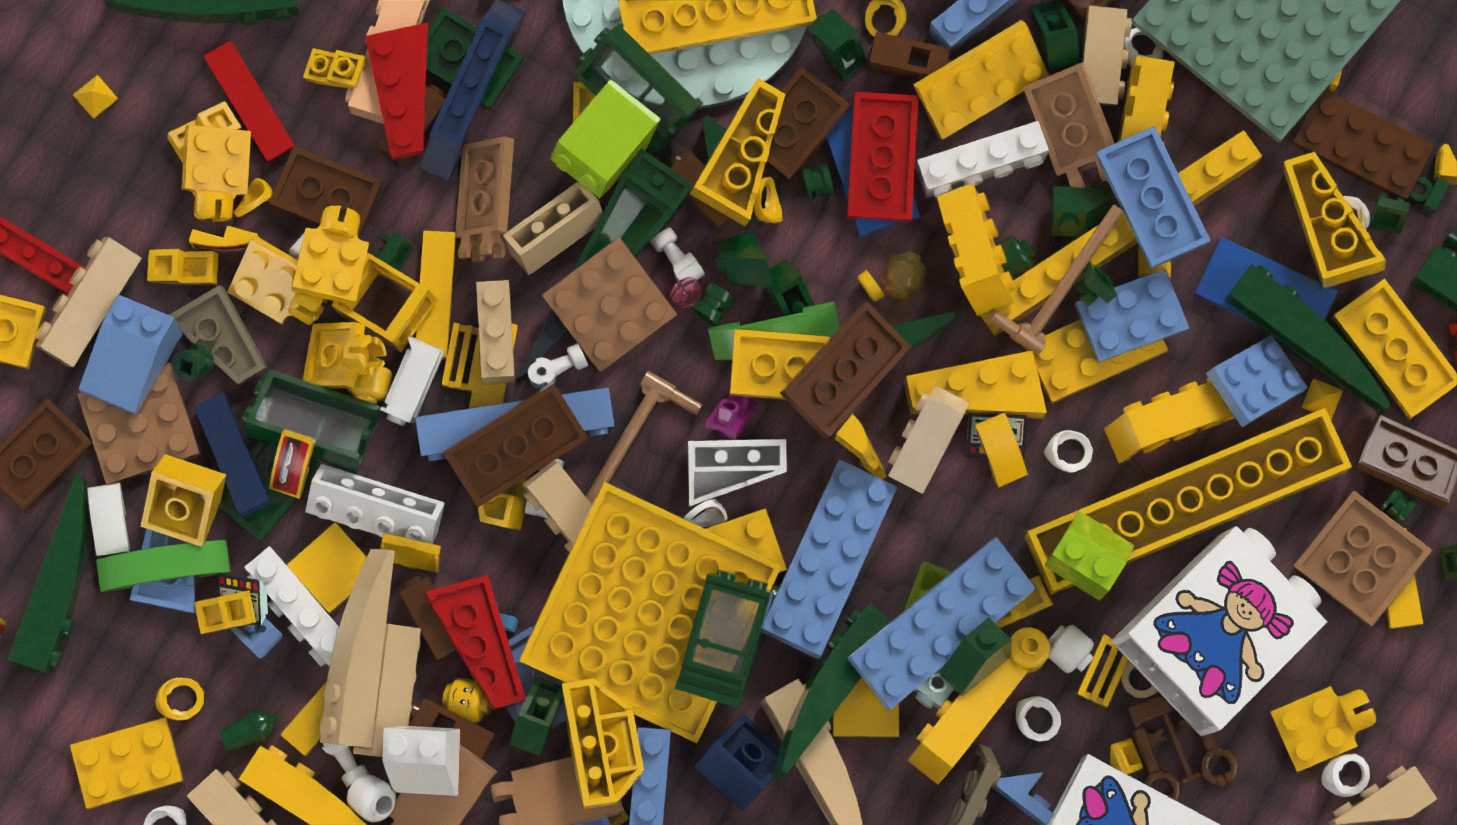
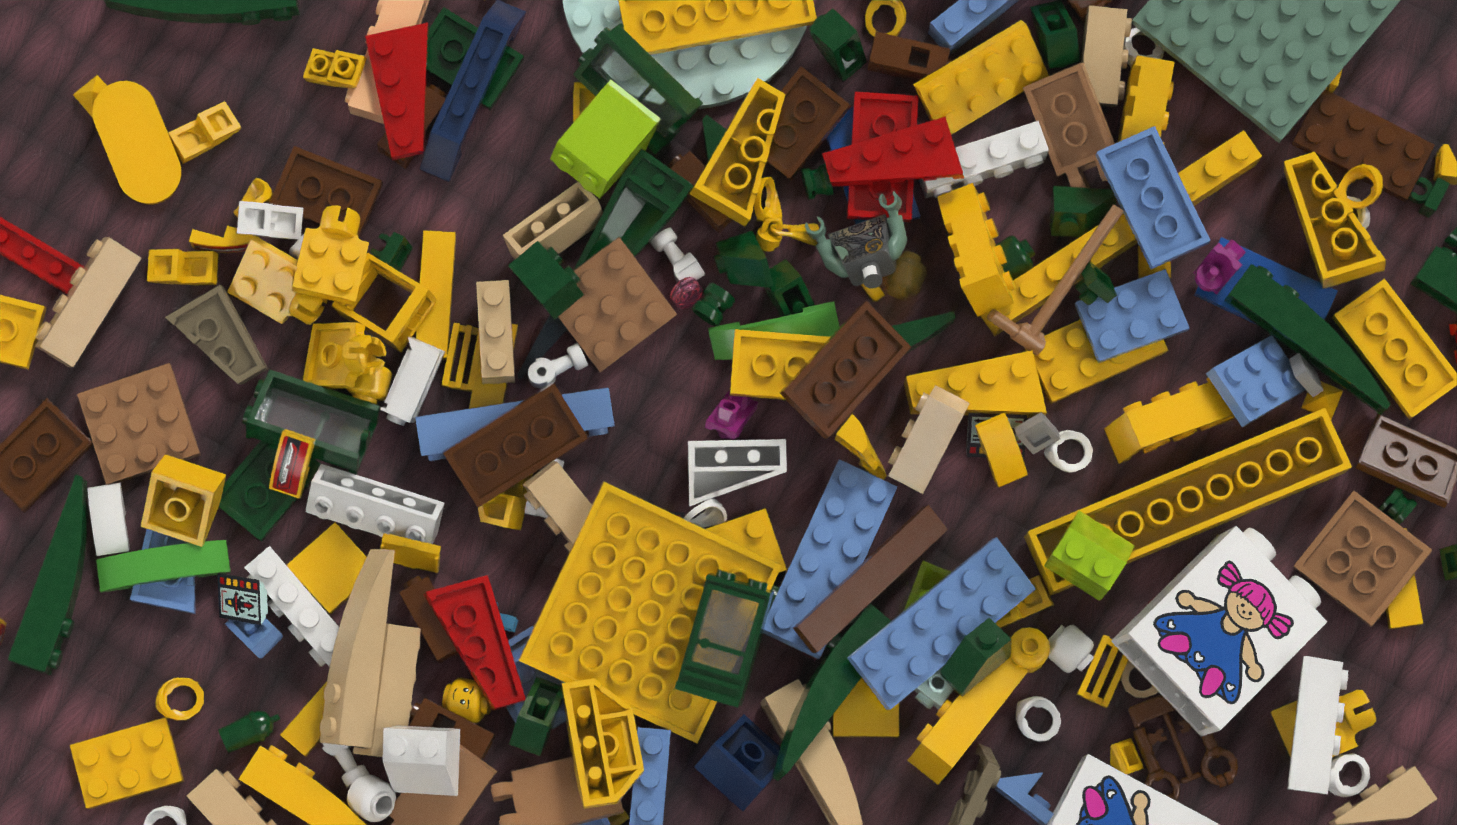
medium blue slope [79,295,183,415] -> none
dark green wheel [173,344,214,382] -> none
yellow plate [182,125,251,222] -> none
dark blue tile [194,392,272,518] -> none
yellow slope [194,590,256,634] -> none
red tile [203,40,295,164] -> none
medium nougat tile [455,136,514,263] -> none
medium nougat bar [586,371,703,504] -> none
dark green tile [1369,193,1410,234] -> none
none -> yellow tile [92,81,182,205]
none -> white slope [237,201,303,240]
none -> dark green brick [508,241,584,320]
none -> yellow piece [756,217,819,252]
none -> reddish brown tile [793,505,948,653]
none -> torso [805,191,907,289]
none -> red wing [822,117,964,187]
none -> light grey plate [1014,412,1060,454]
none -> magenta hips [1193,240,1246,295]
none -> white slope [1287,656,1348,794]
none -> light grey tile [1289,353,1324,397]
none -> yellow piece [1338,164,1383,209]

